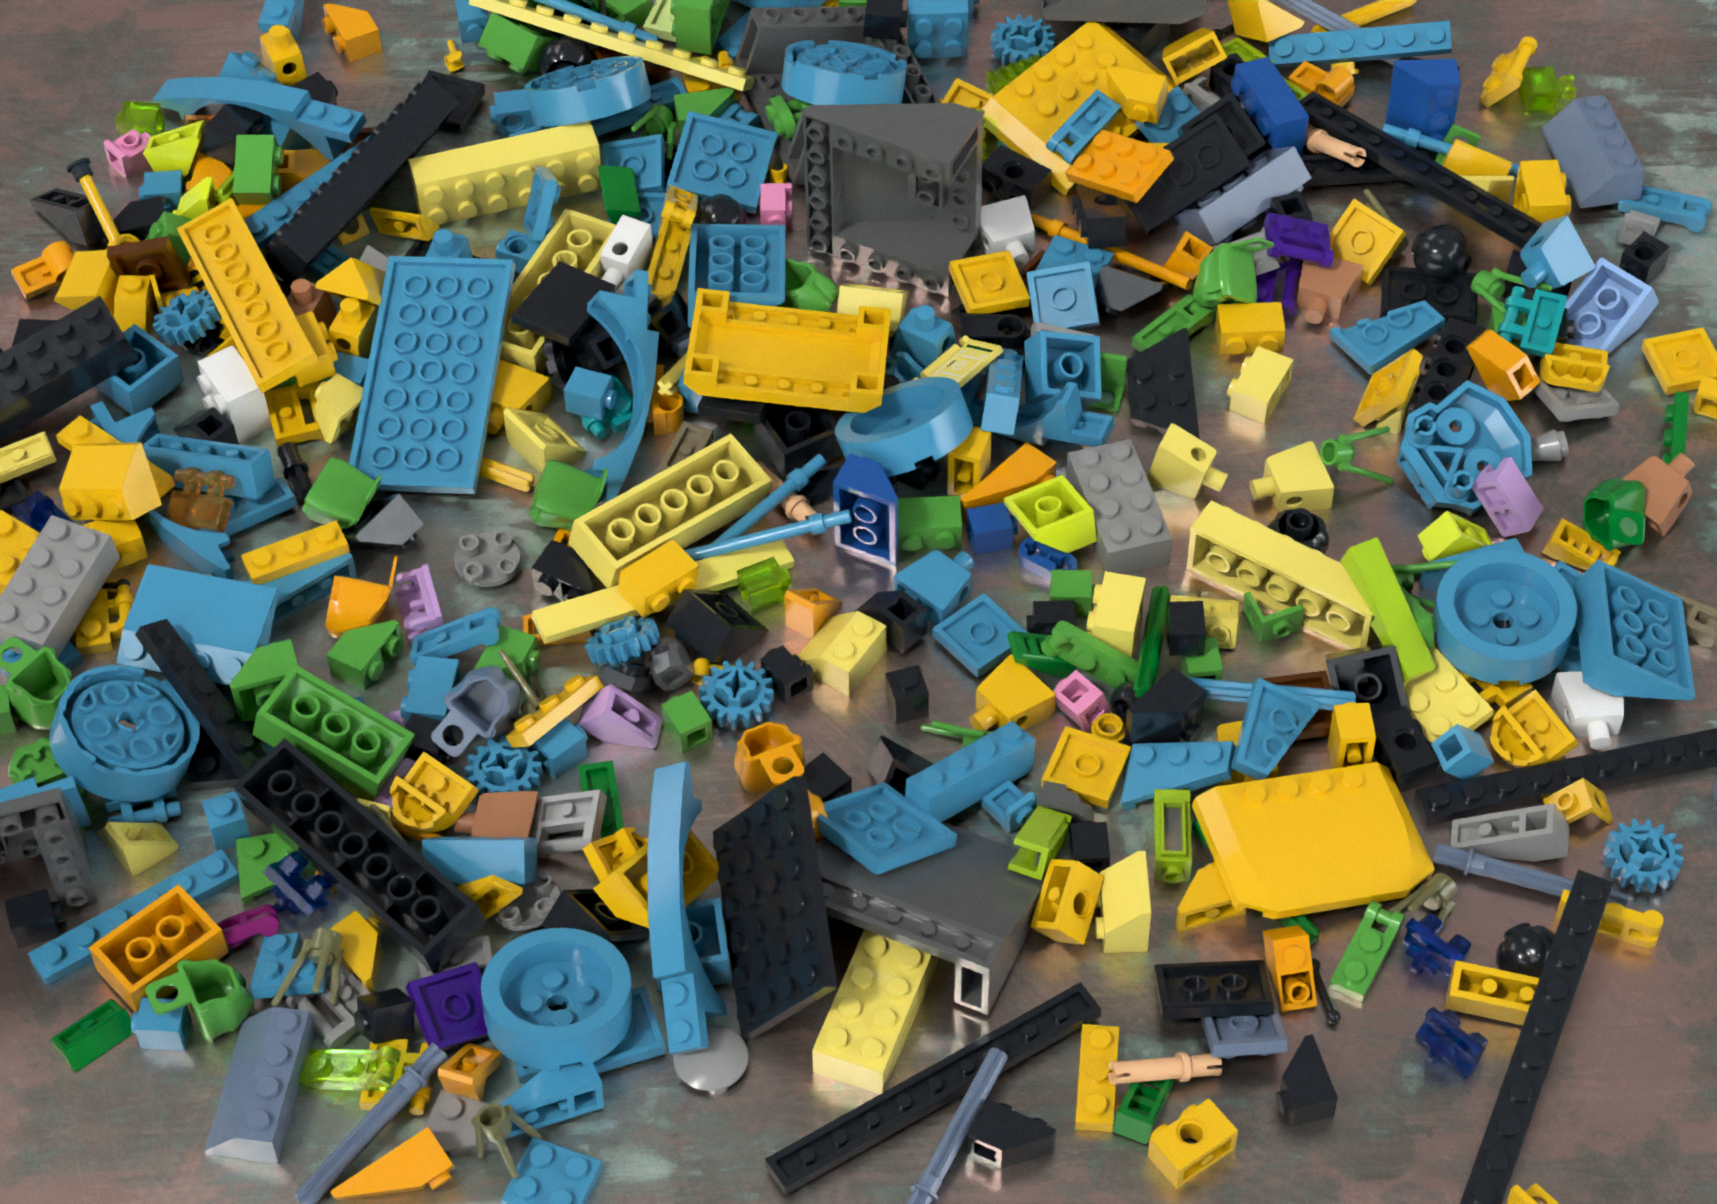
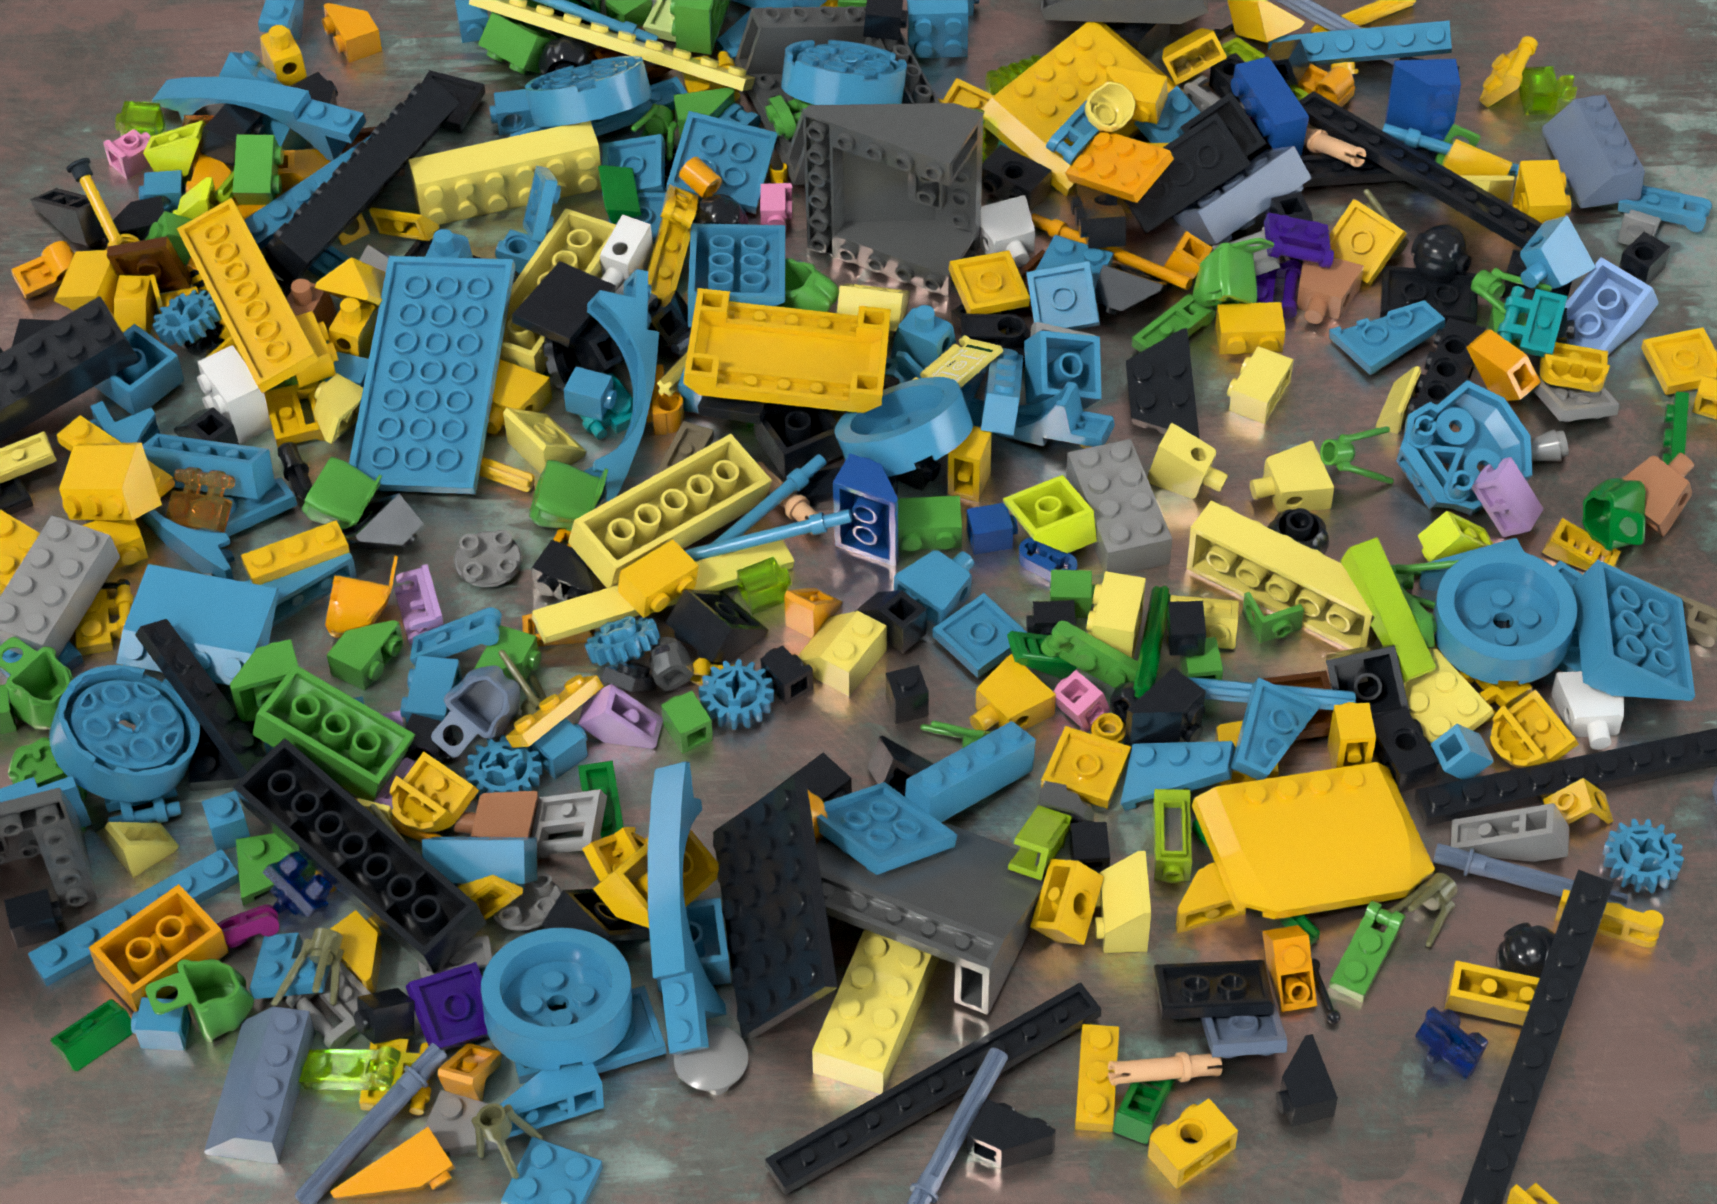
clear blue hips [11,489,74,533] -> none
yellow hand [444,39,465,73] -> none
light orange piece [734,722,806,795] -> none
light orange slope [961,442,1057,523] -> none
dark azure bracket [982,779,1037,833] -> none
dark azure gear [990,14,1055,70] -> none
bright green bracket [1087,352,1128,414] -> none
yellow plate [1353,348,1423,427] -> none
clear blue hips [1403,913,1471,978] -> none
none -> light orange piece [679,157,722,199]
none -> light yellow hair [1084,82,1136,132]
none -> brick [1265,39,1310,86]

